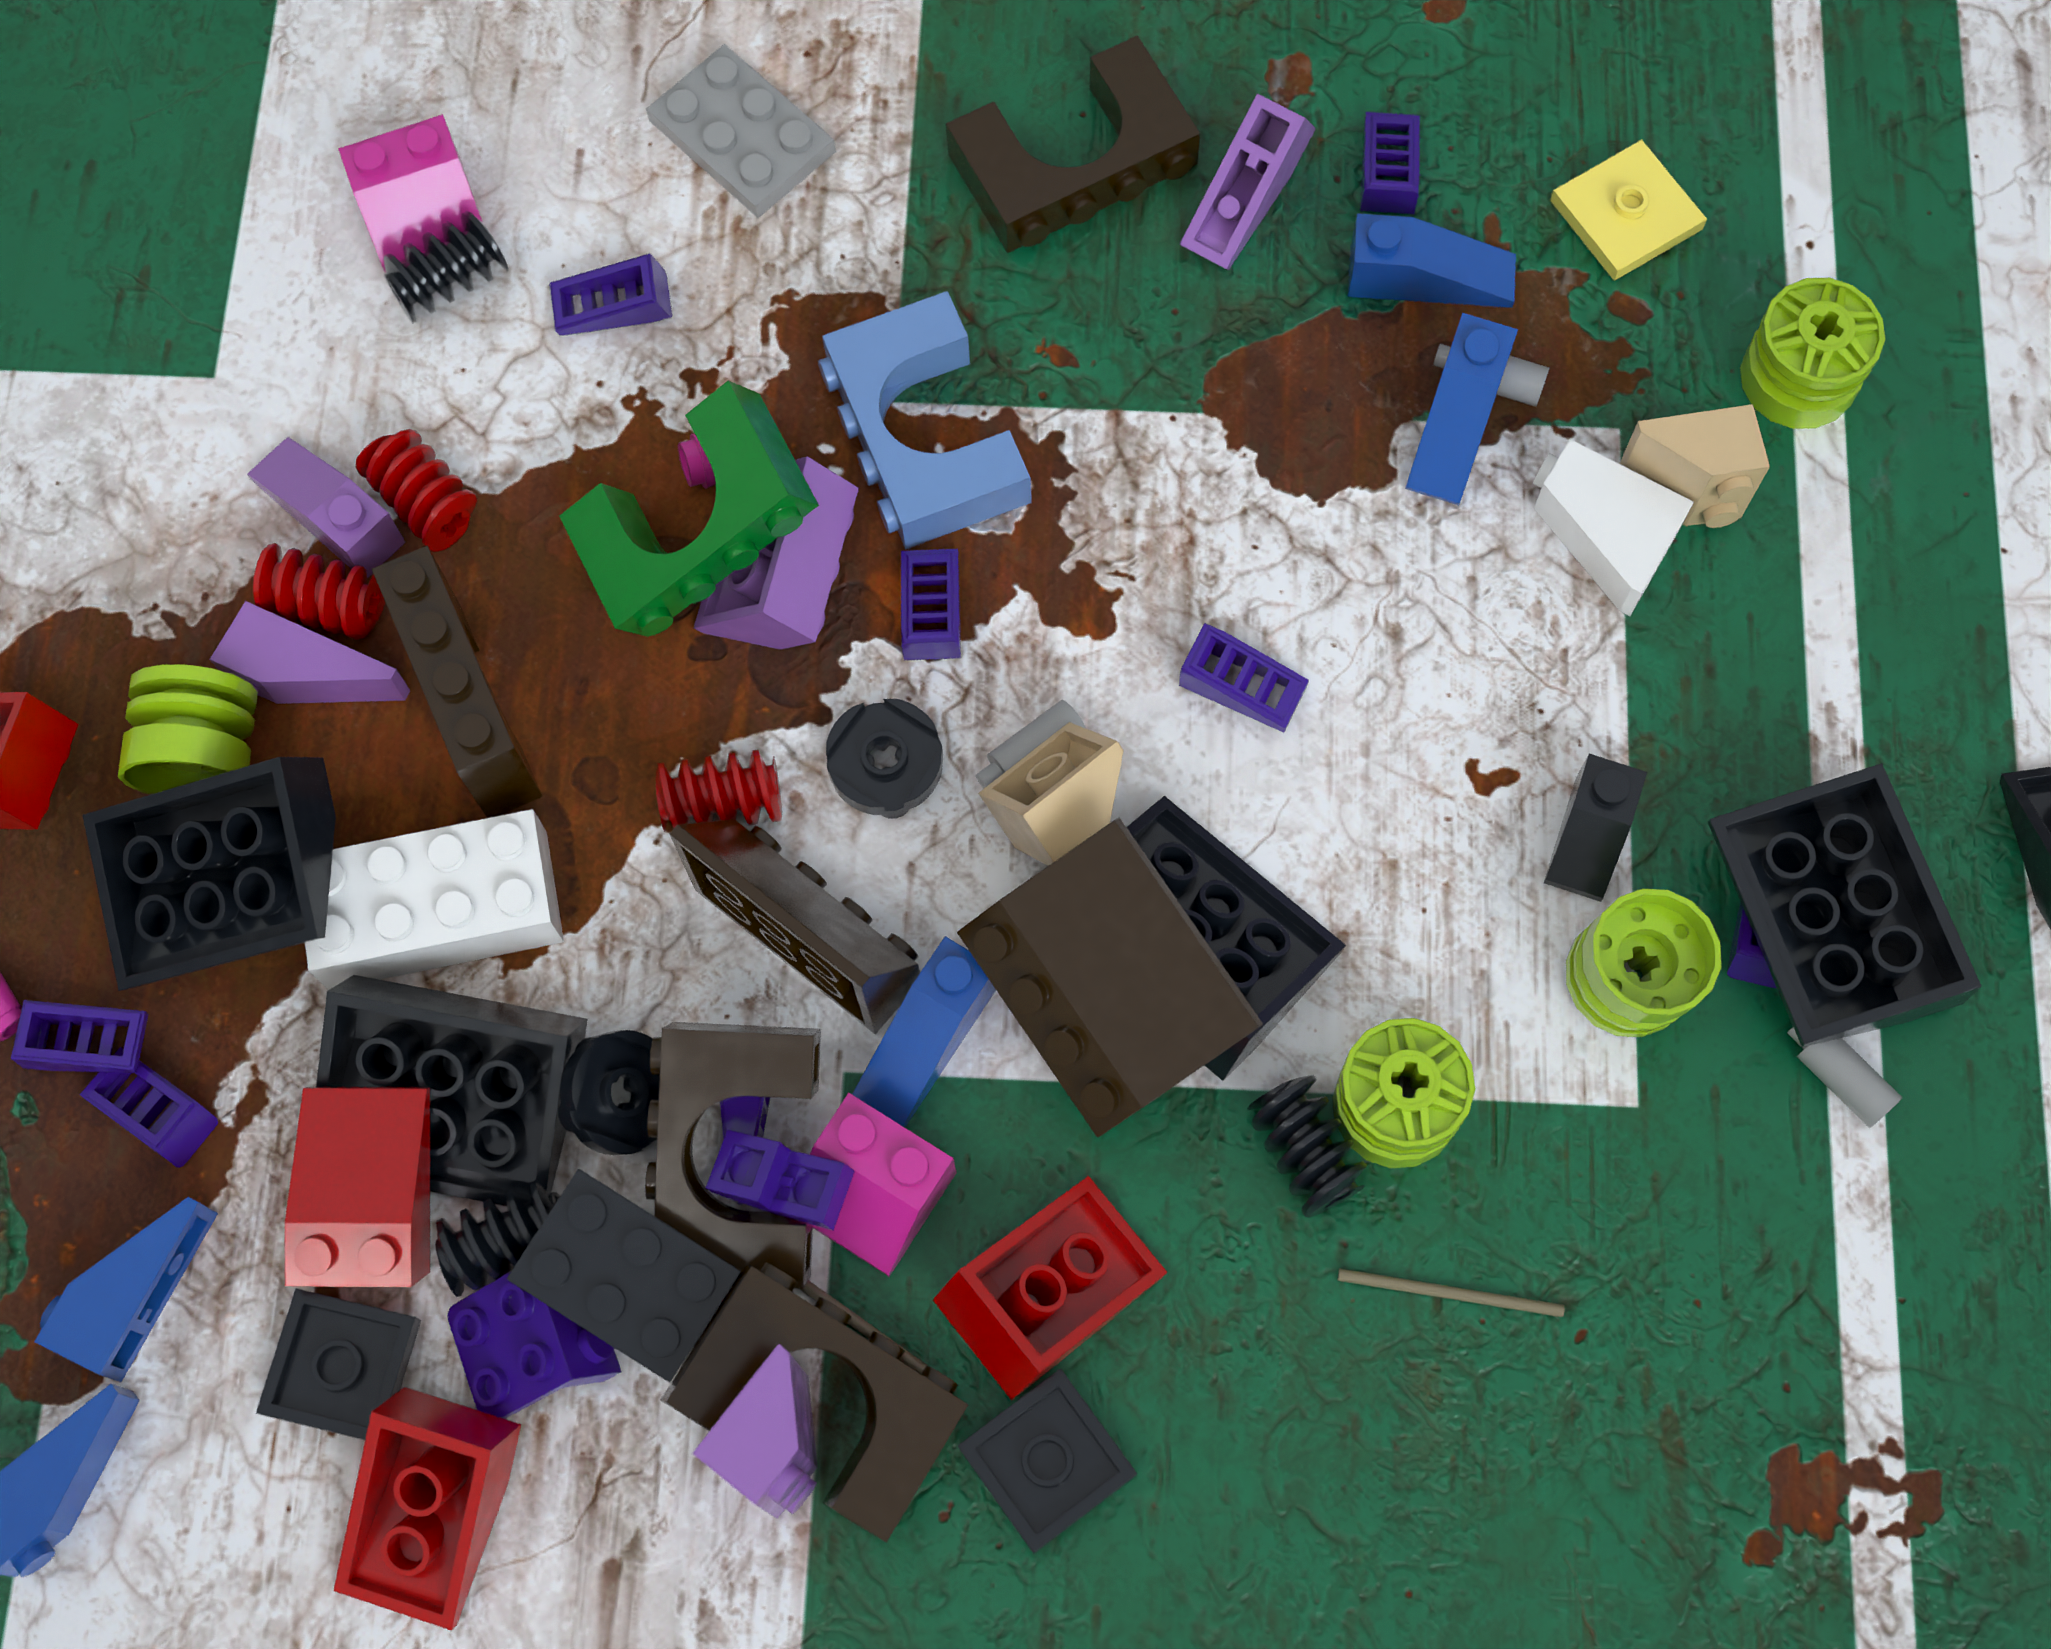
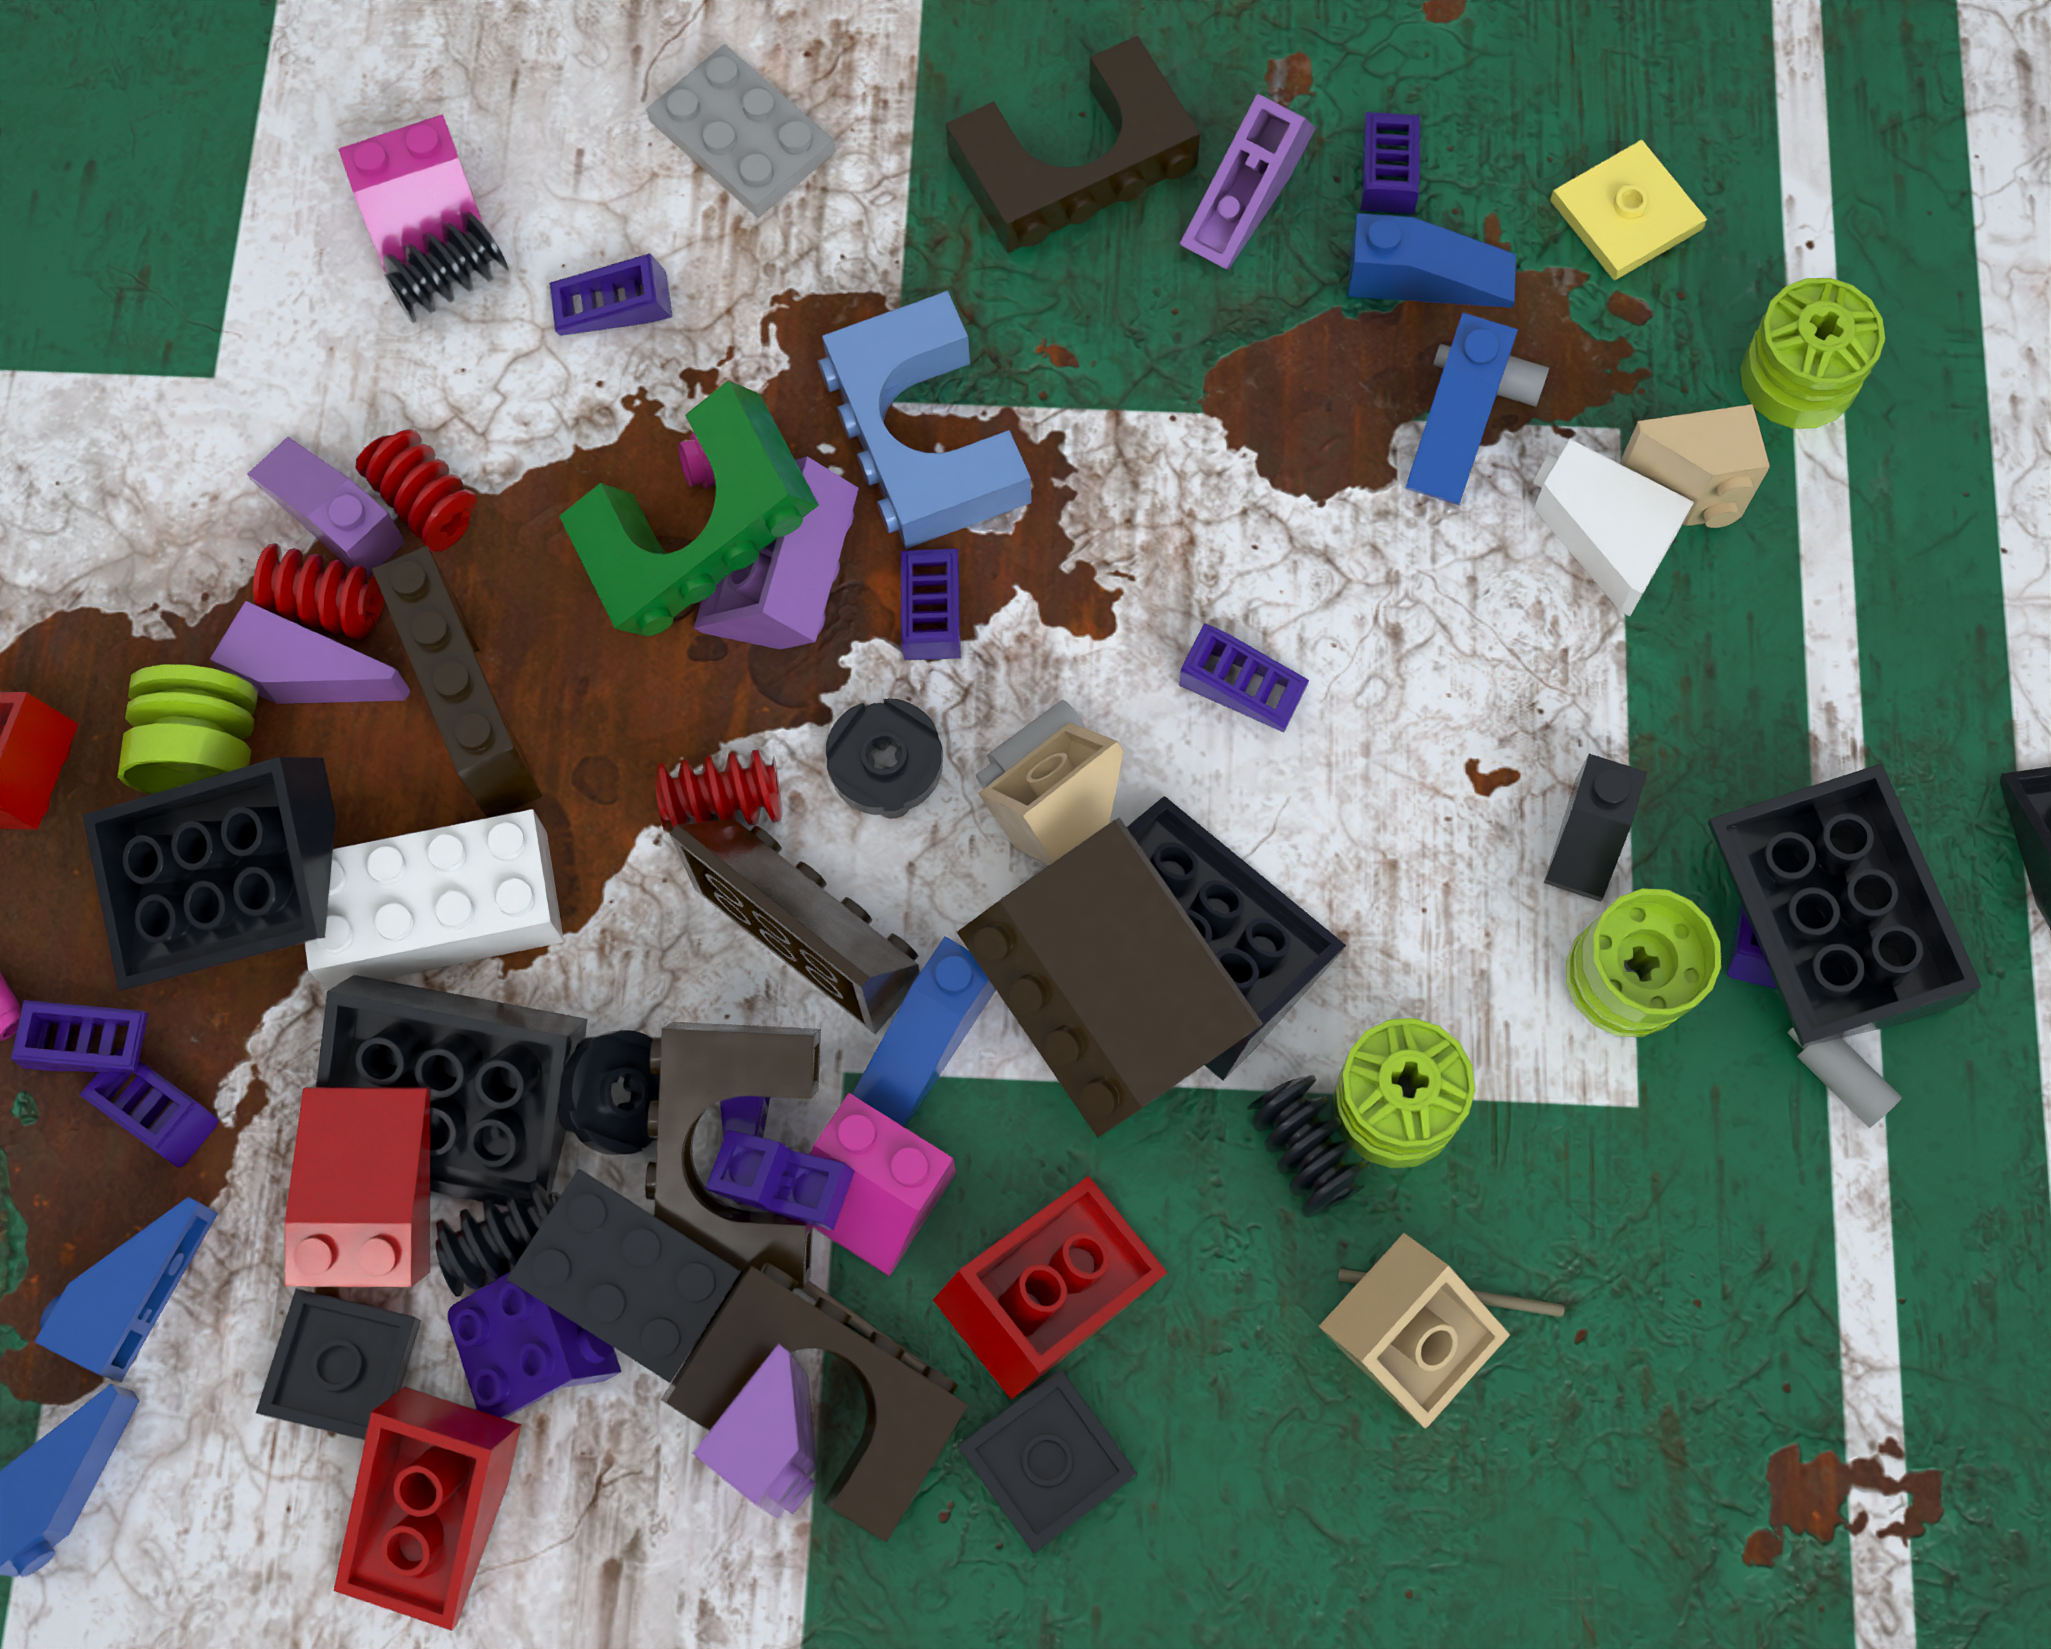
none -> tan slope [1319,1233,1510,1429]

